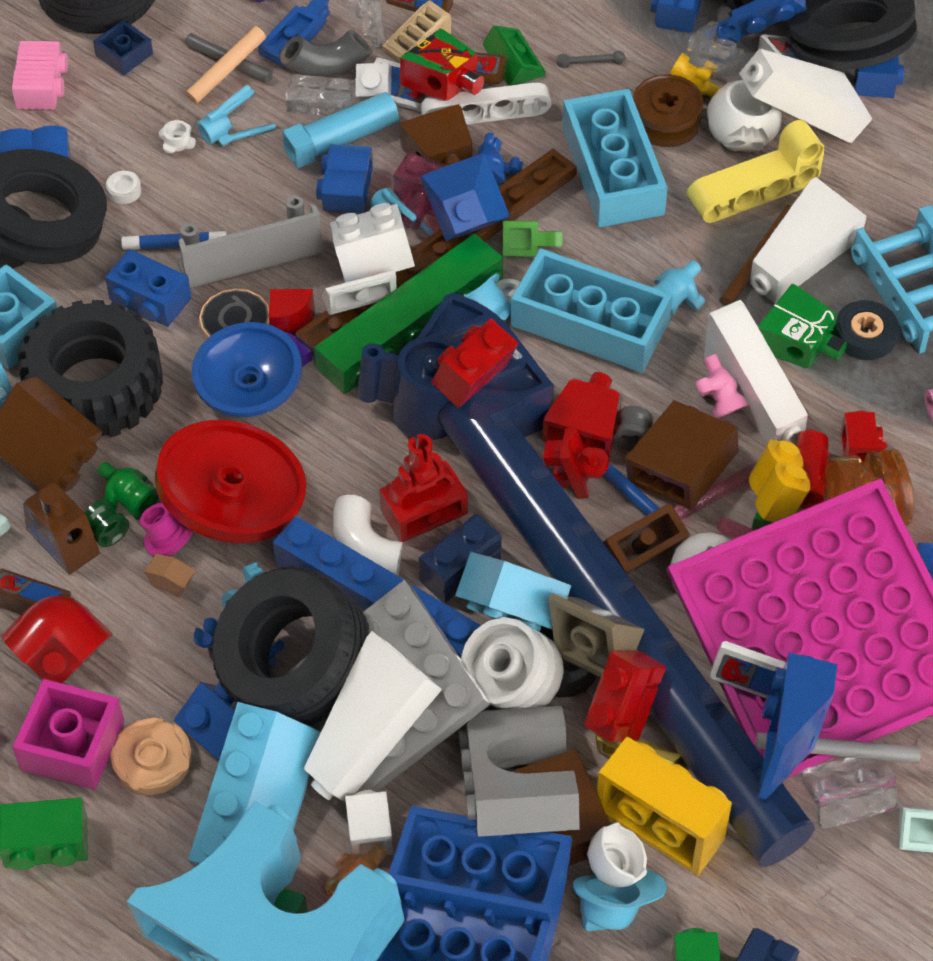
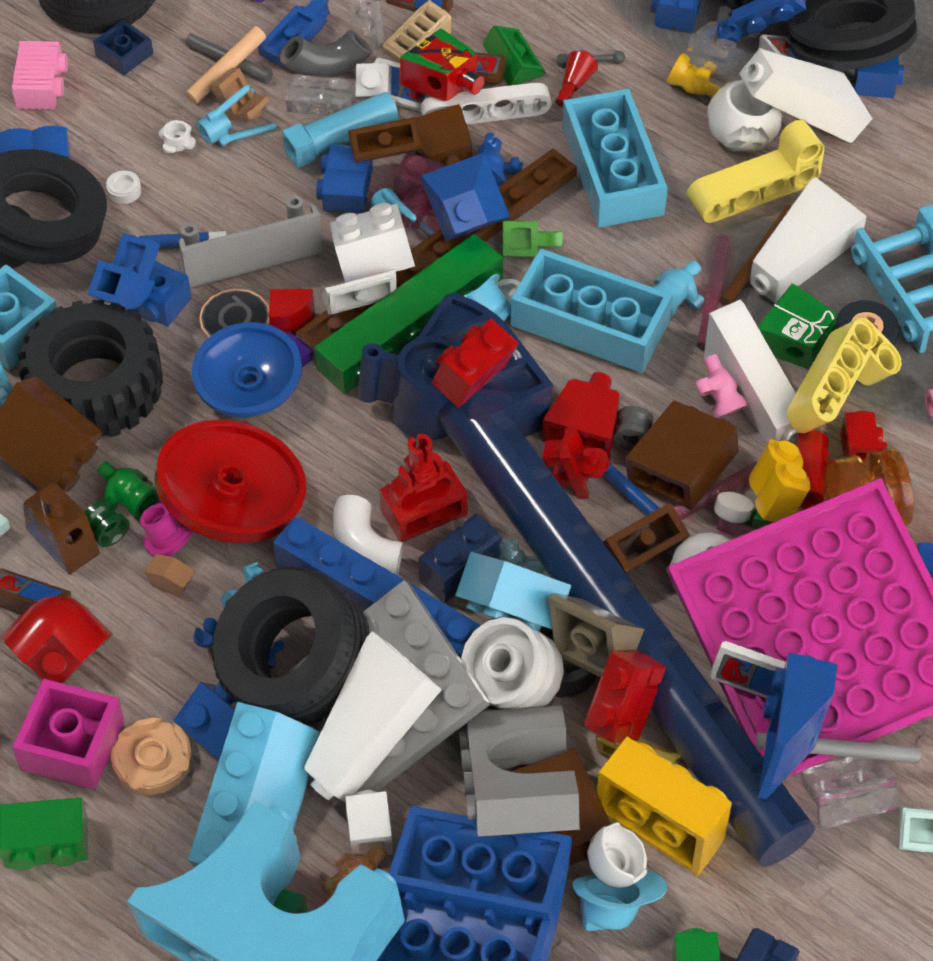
reddish brown wheel [633,74,703,147] -> none
none -> blue brick [87,233,160,309]
none -> medium nougat bracket [210,68,270,122]
none -> reddish brown slope [348,117,422,163]
none -> clear light blue arm [498,539,545,574]
none -> red cone [555,50,598,108]
none -> clear pink bar [697,234,730,351]
none -> white tile [714,492,754,524]
none -> light yellow beam [787,317,902,433]

